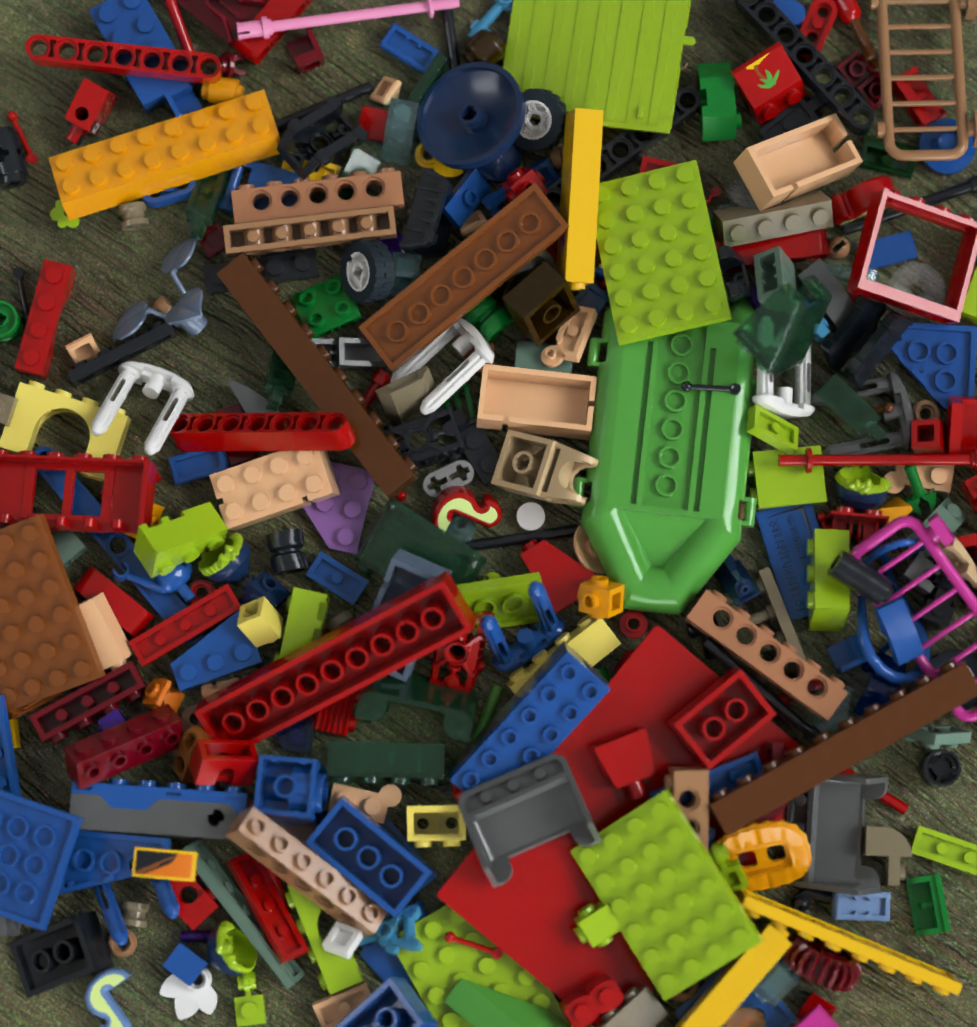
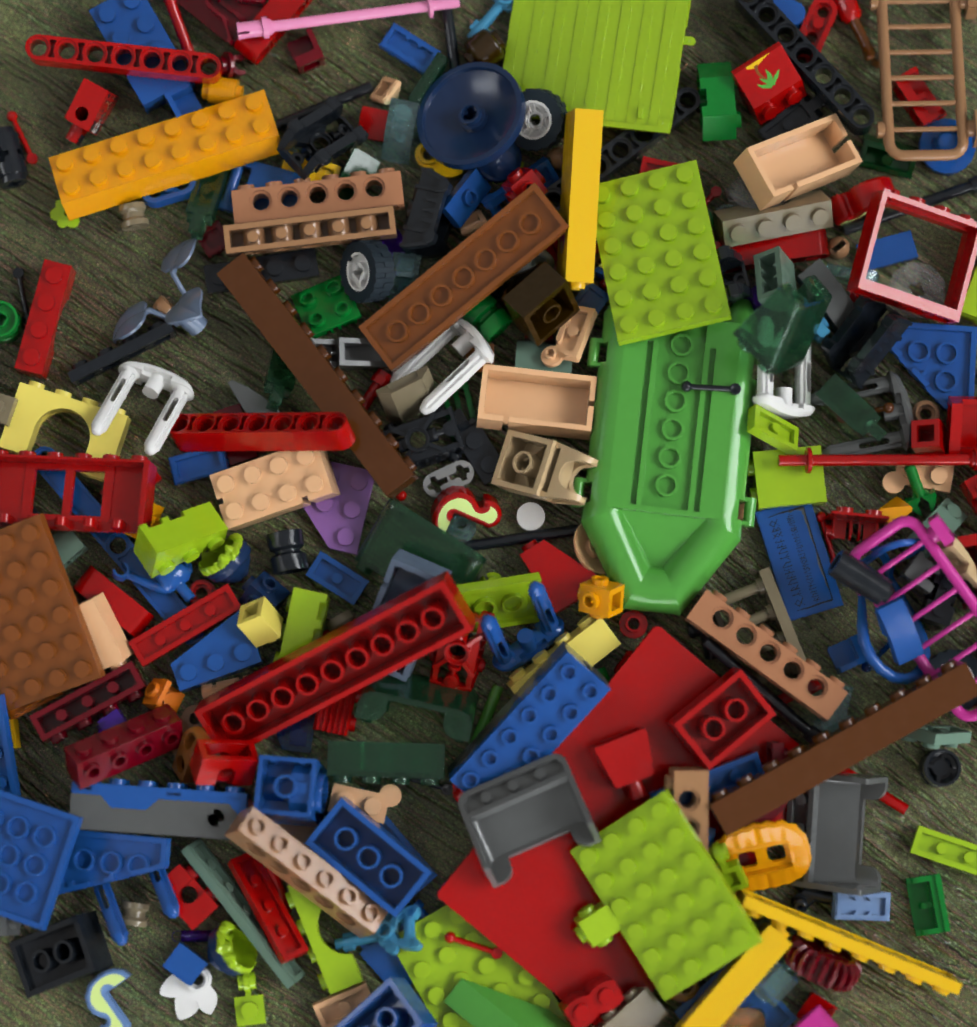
light nougat slope [65,333,100,364] -> none
medium nougat plate [108,929,137,957] -> none
slope [132,847,198,882] -> none
white plate [322,921,364,960] -> none
light yellow piece [407,805,466,848] -> none
dark blue hinge [714,554,762,606] -> none
lime wedge [806,529,850,632] -> none
dark red slope [834,50,894,110] -> none
hair [835,466,891,513] -> none
clear blue brick [853,652,907,716] -> none
dark tan brick [862,826,912,886] -> none

